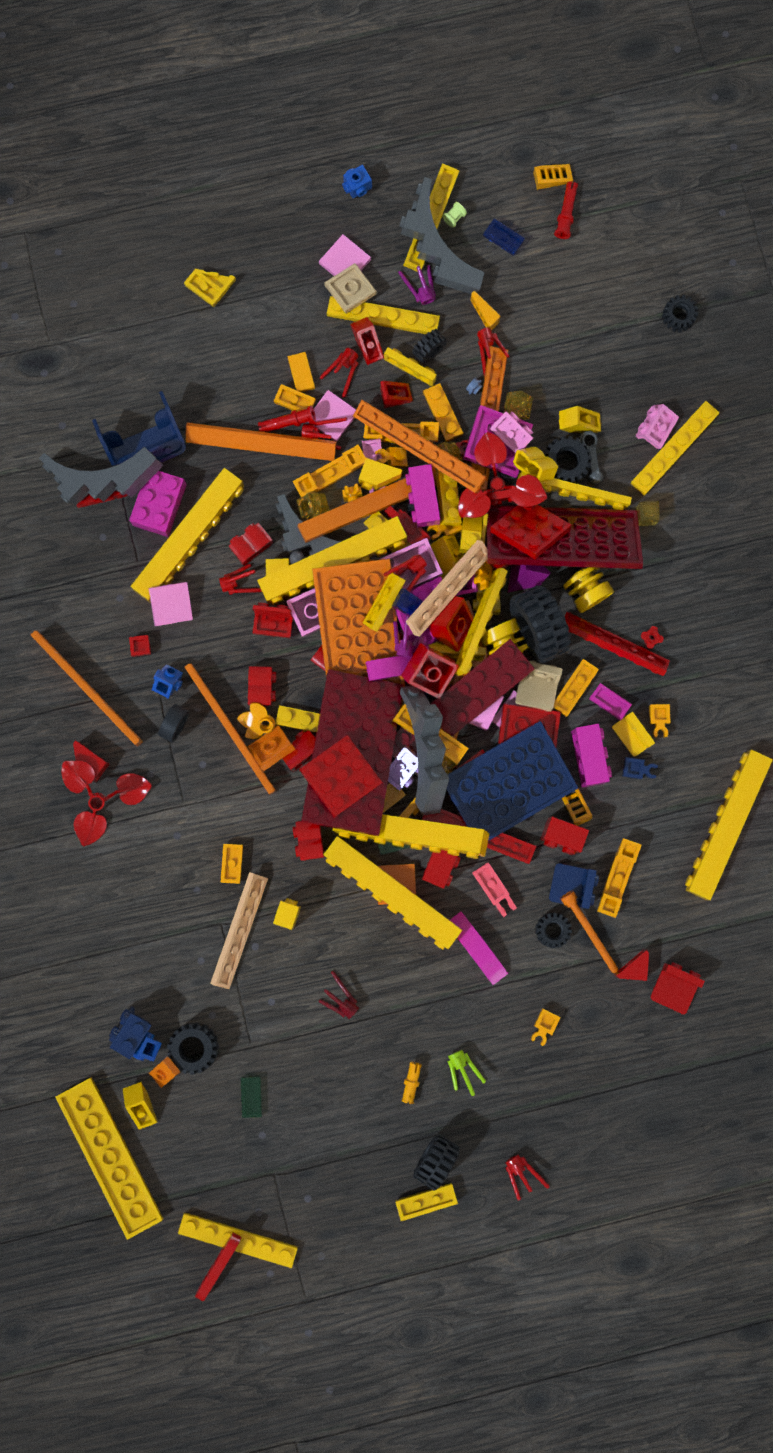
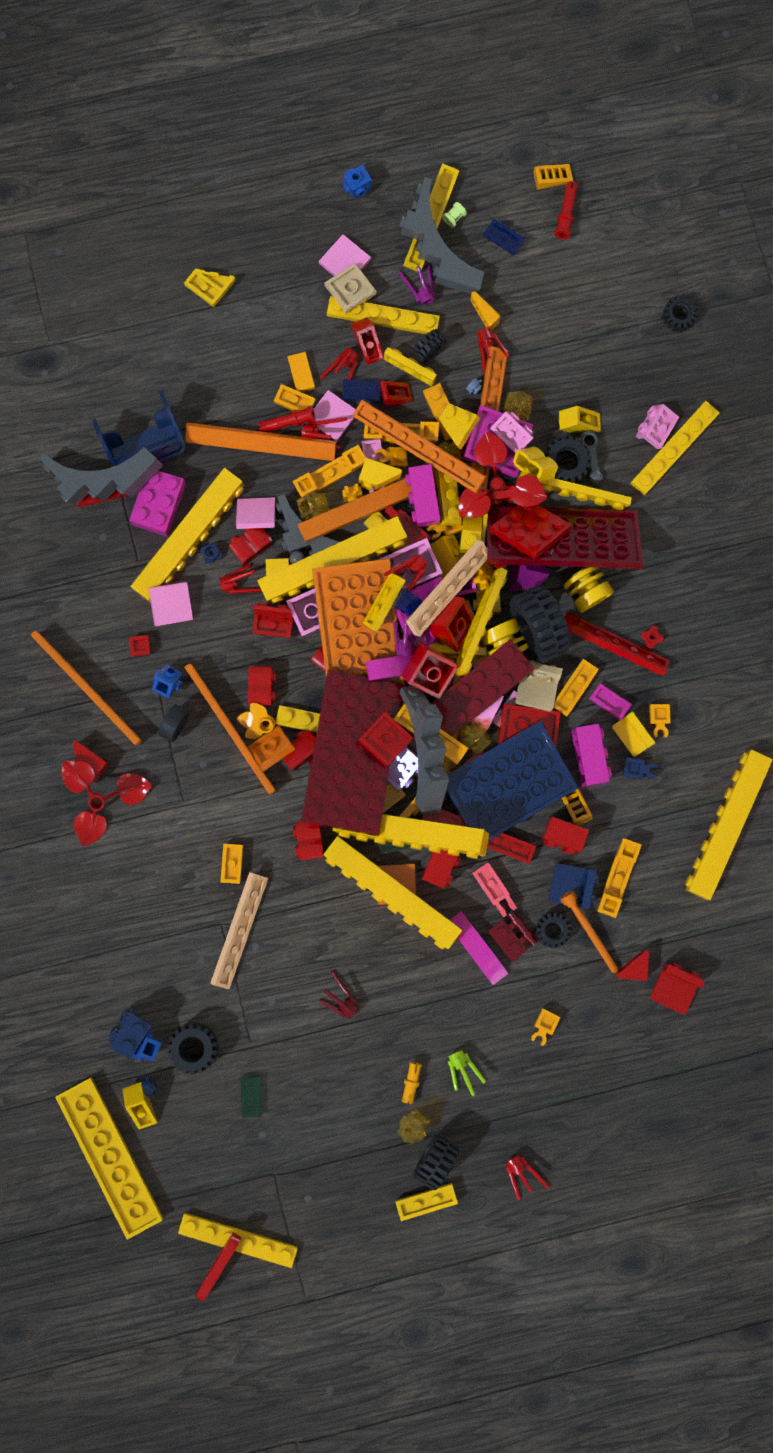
orange plate [149,1057,180,1088] -> none
yellow brick [273,898,301,930] -> none
red plate [299,735,383,818] -> none
clear yellow brick [636,501,660,526] -> none
none -> dark blue plate [142,1075,158,1098]
none -> dark blue plate [200,542,222,564]
none -> bright pink tile [236,497,275,529]
none -> clear blue plate [342,380,380,402]
none -> red plate [358,712,413,767]
none -> clear yellow brick [397,1109,431,1145]
none -> yellow wing [439,403,480,449]
none -> clear yellow brick [458,720,491,755]
none -> dark red plate [487,911,538,962]

